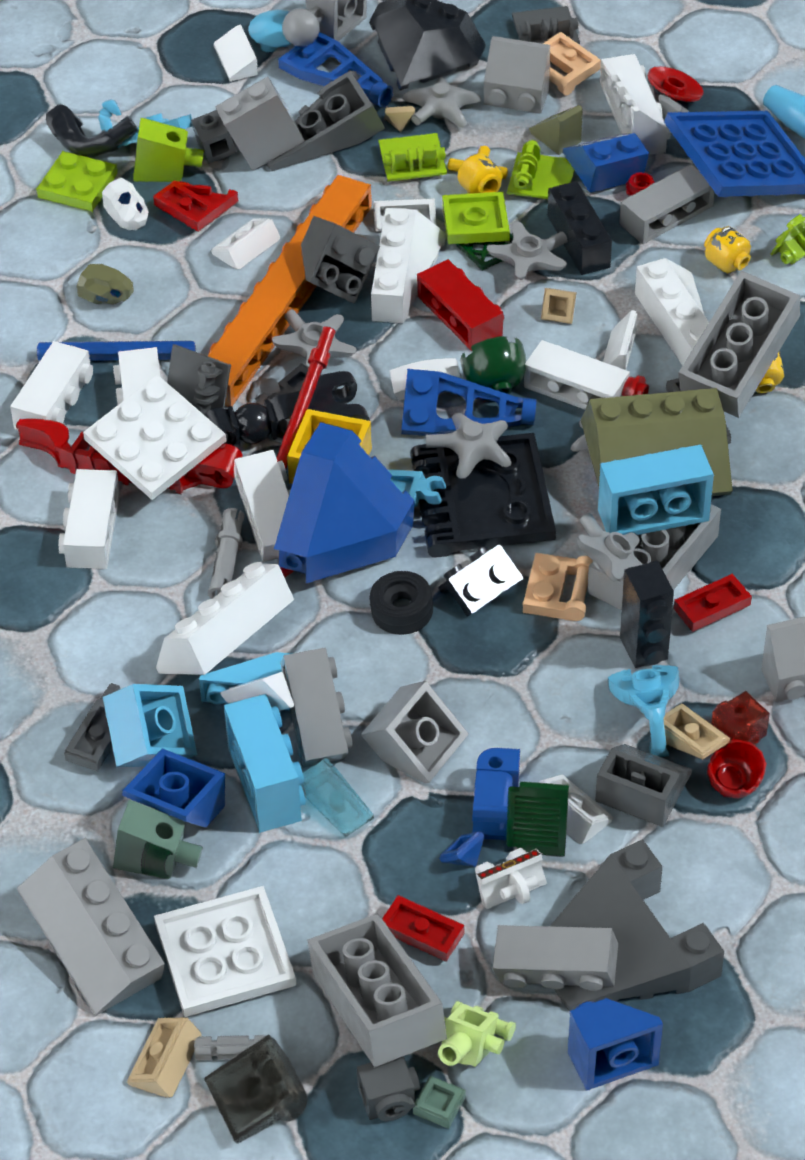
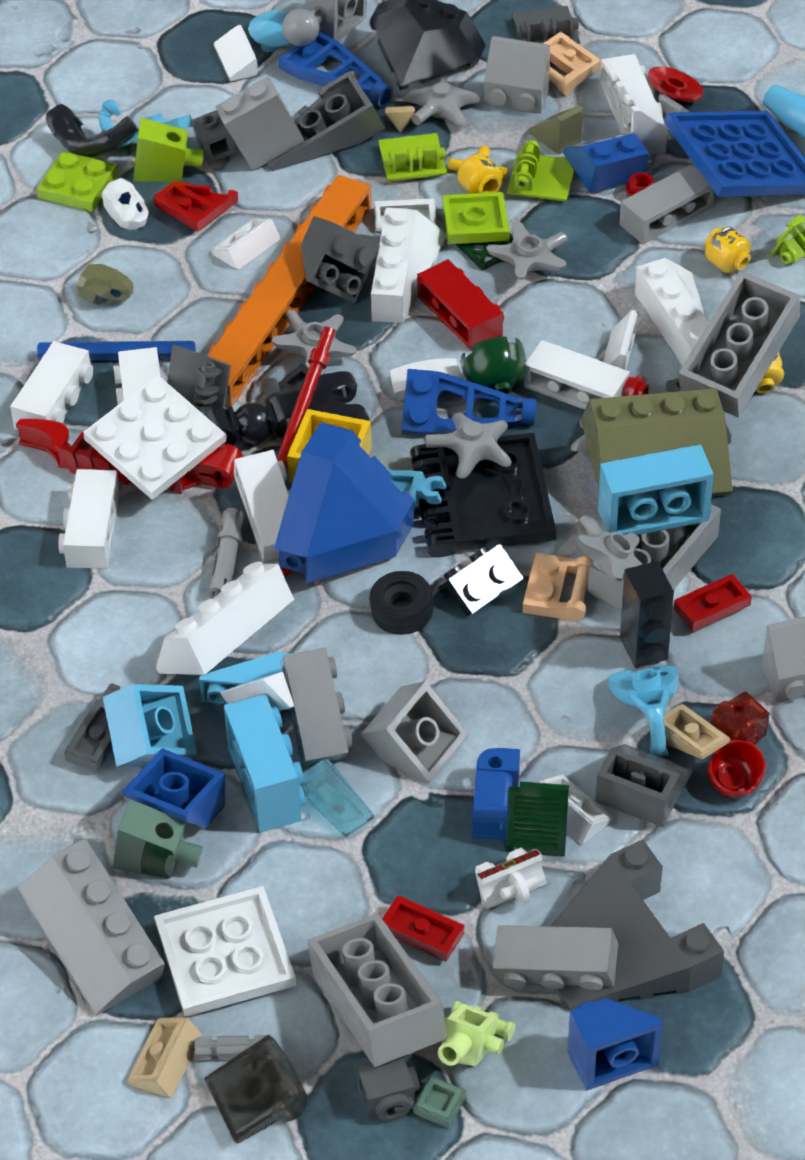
blue slope [439,832,484,867] -> none
tan slope [541,288,577,324] -> none
black brick [547,181,612,275] -> none

